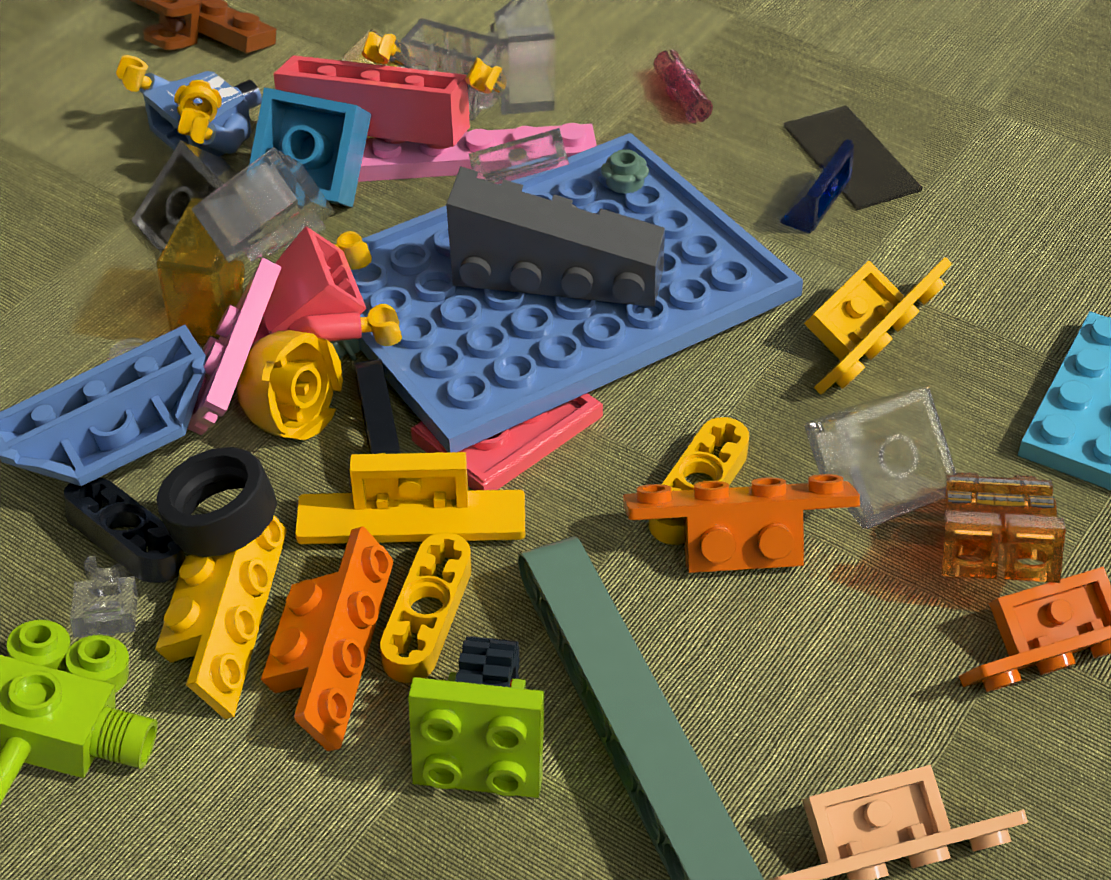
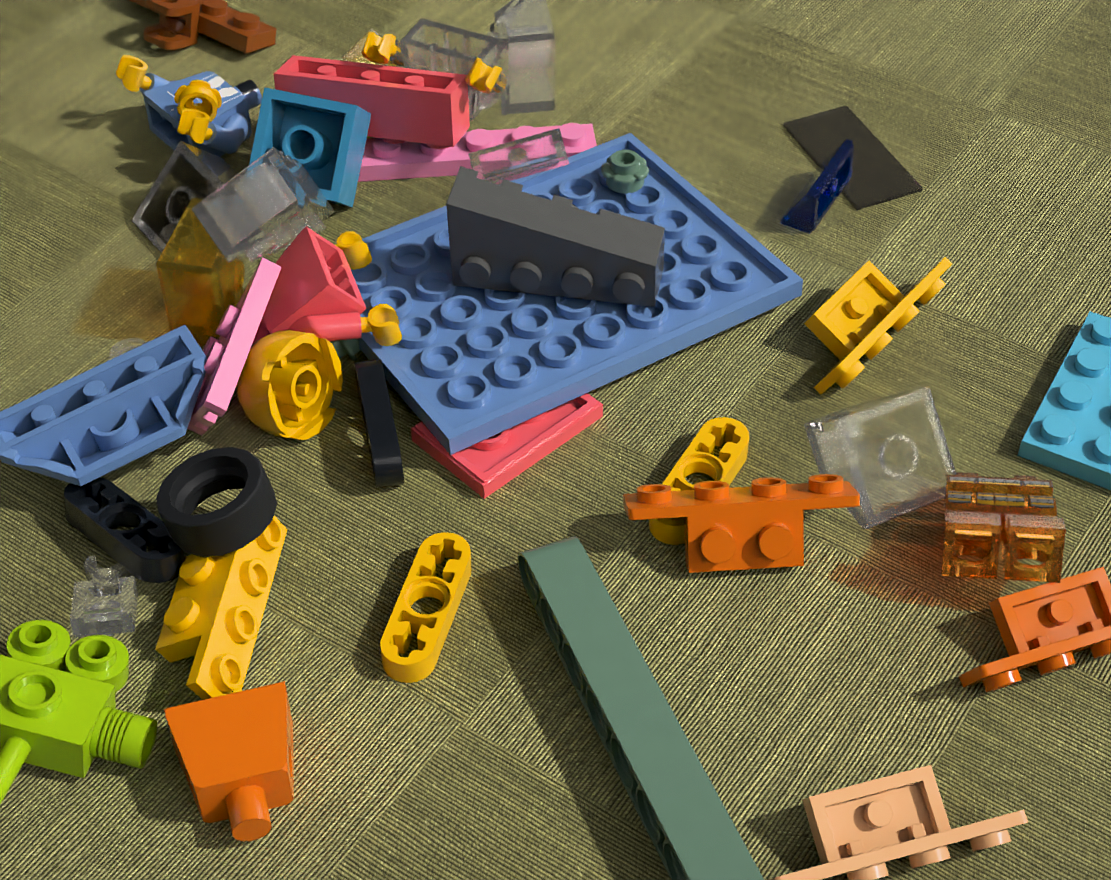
orange bracket [261,526,393,752] -> none
yellow bracket [295,452,525,544] -> none
lime plate [408,636,544,798] -> none
clear pink pin [653,49,713,123] -> none
none -> orange torso [164,681,294,841]

